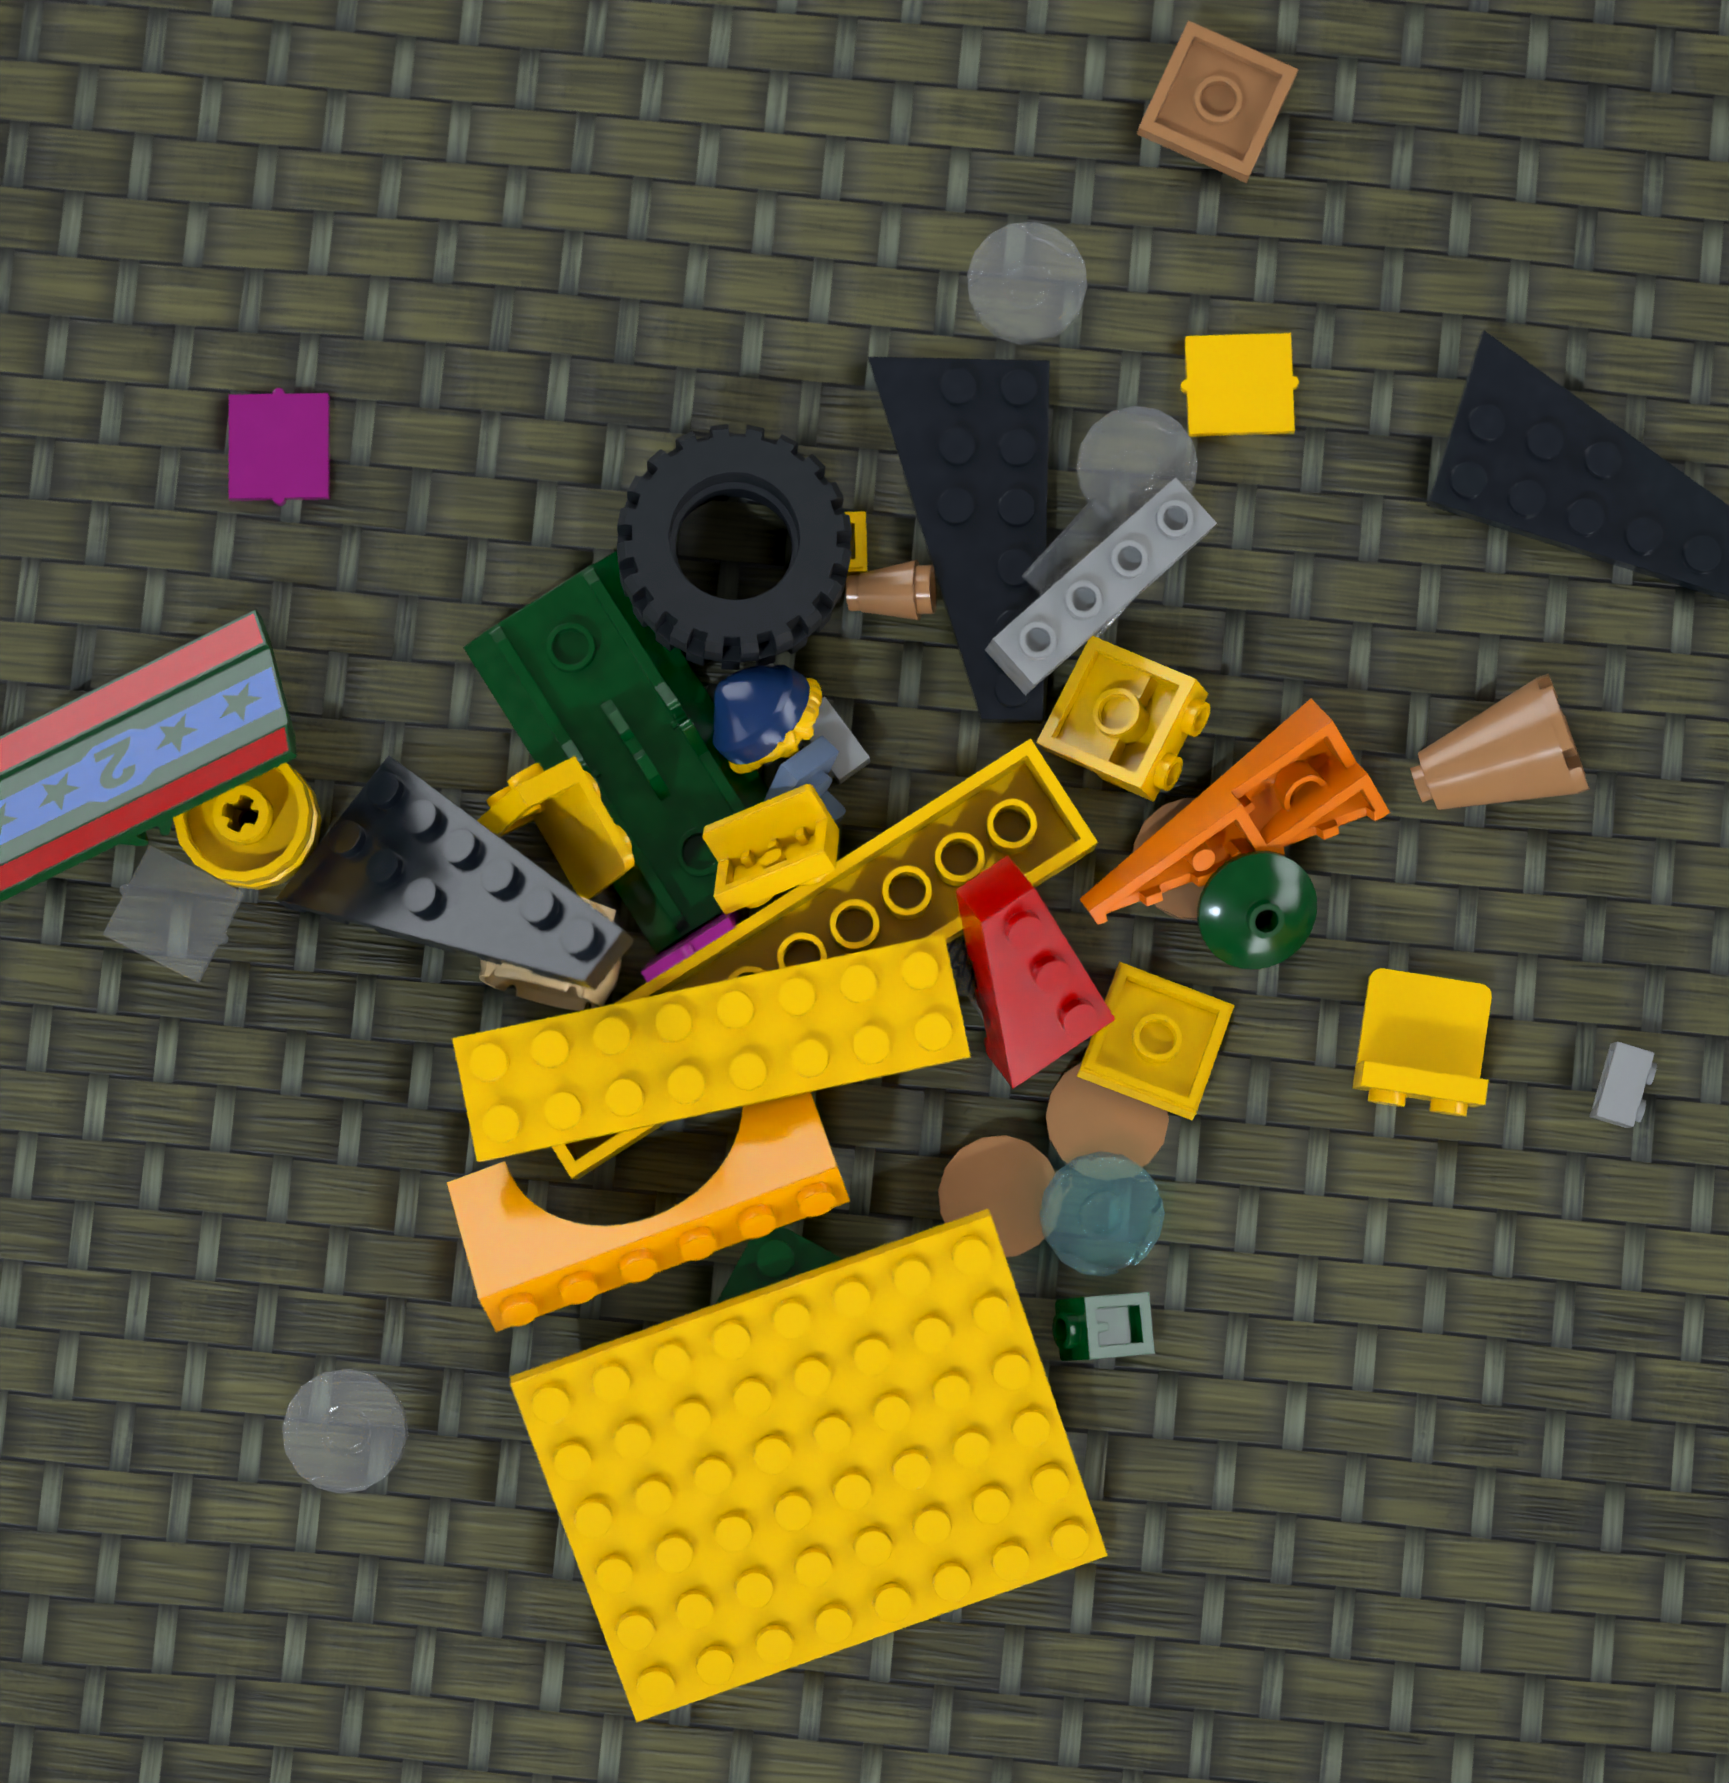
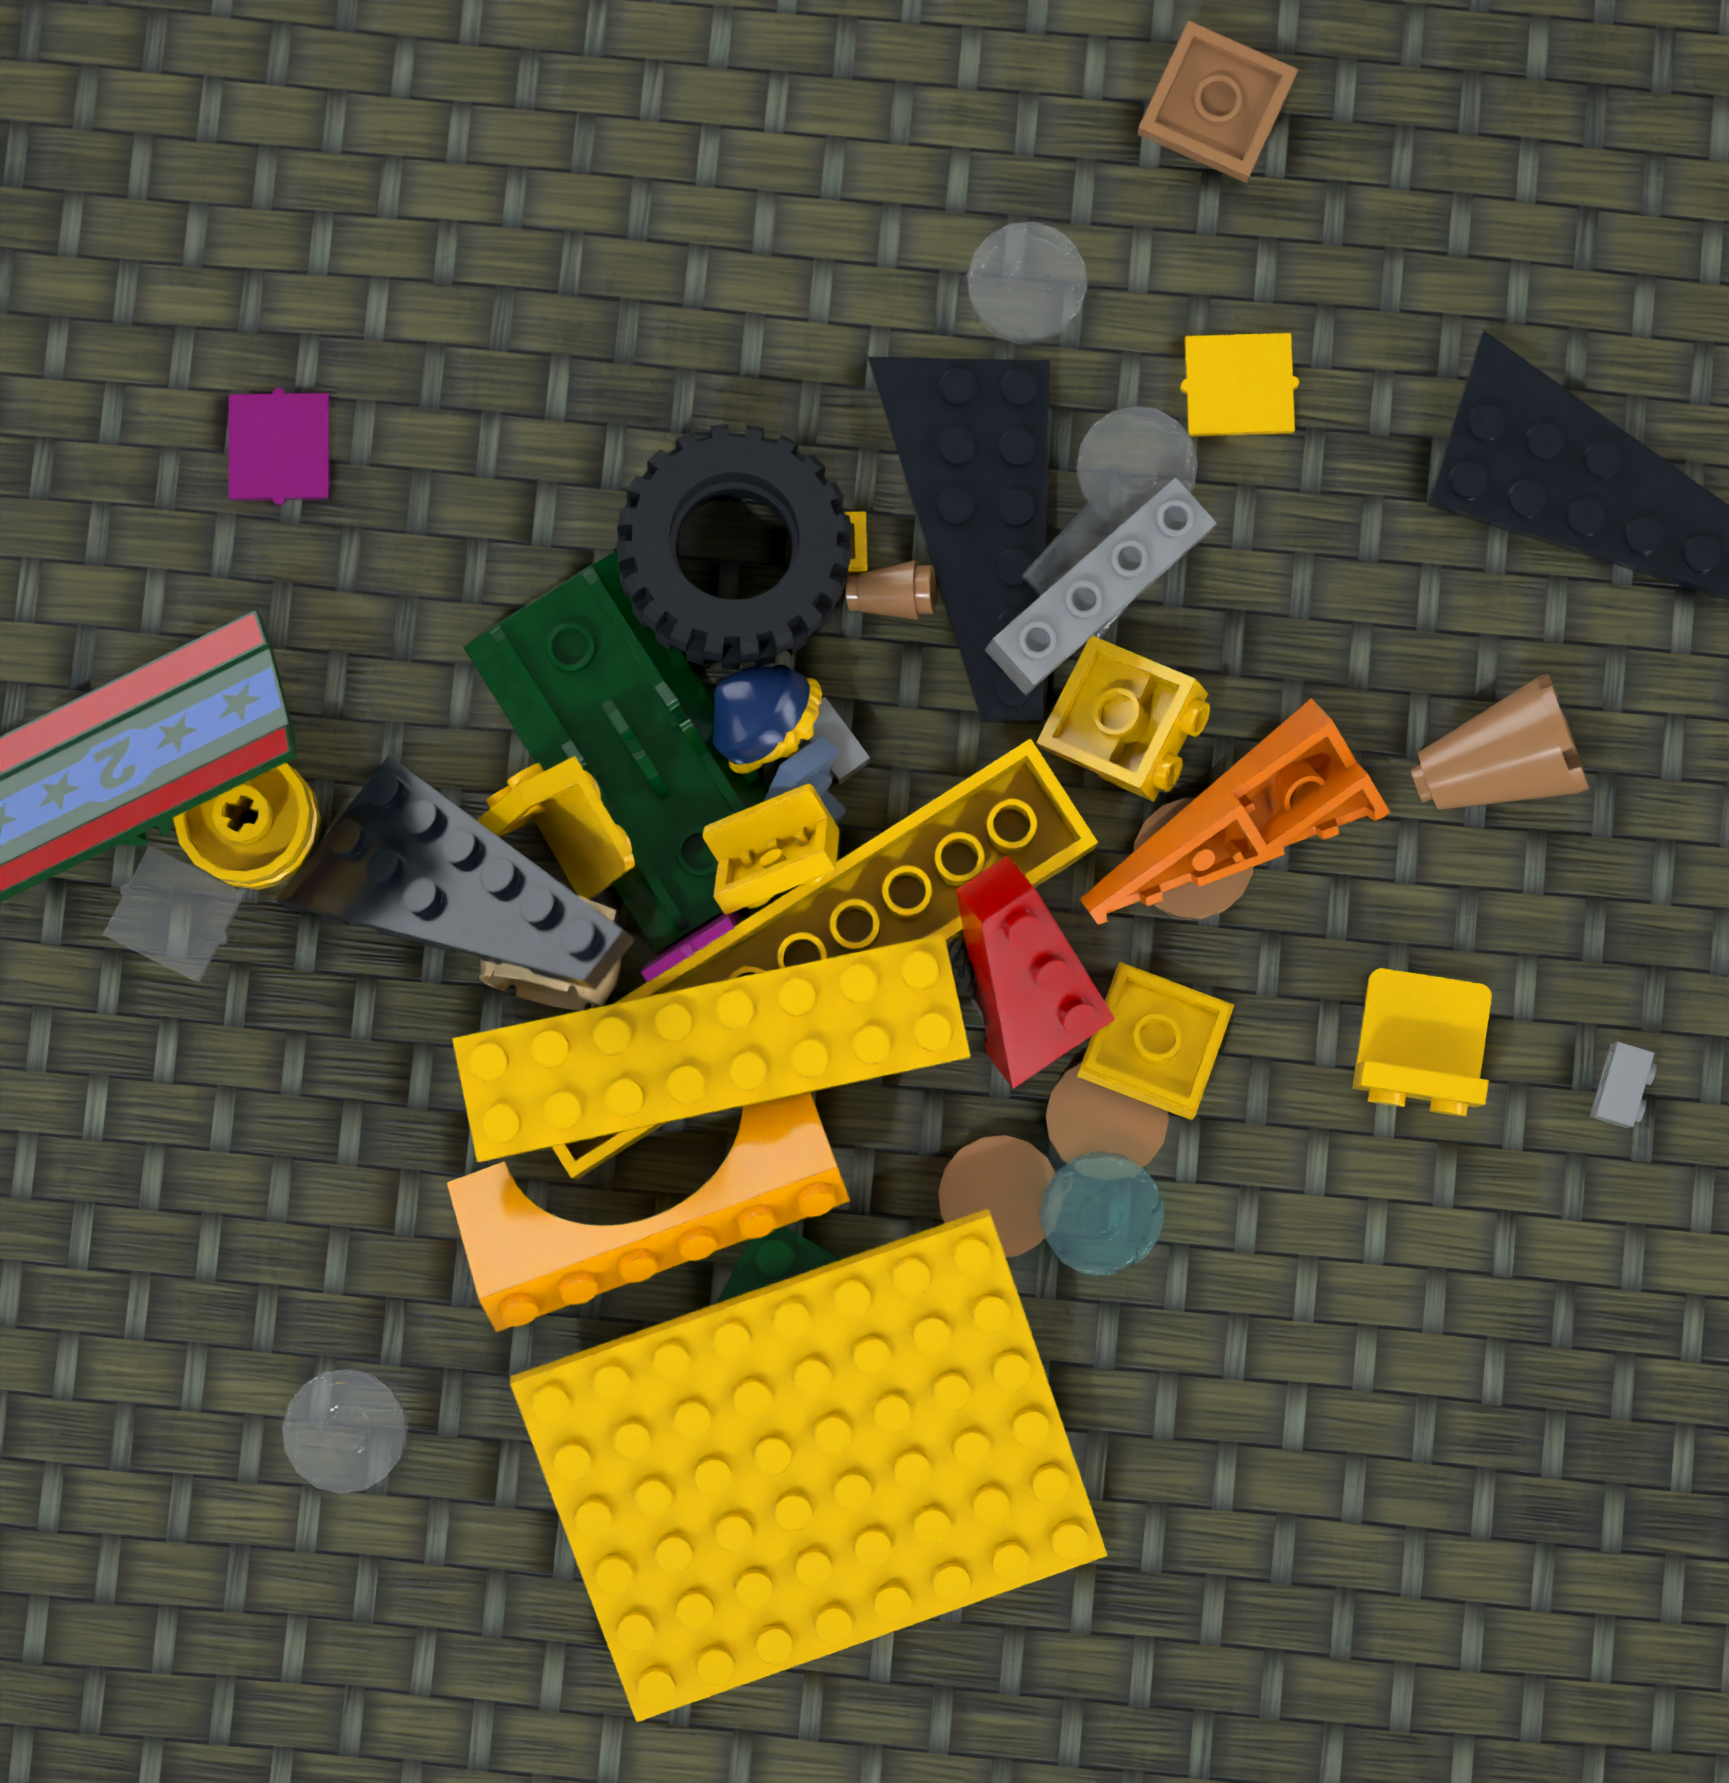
bracket [1052,1292,1155,1361] -> none
dark green dish [1197,851,1317,969] -> none

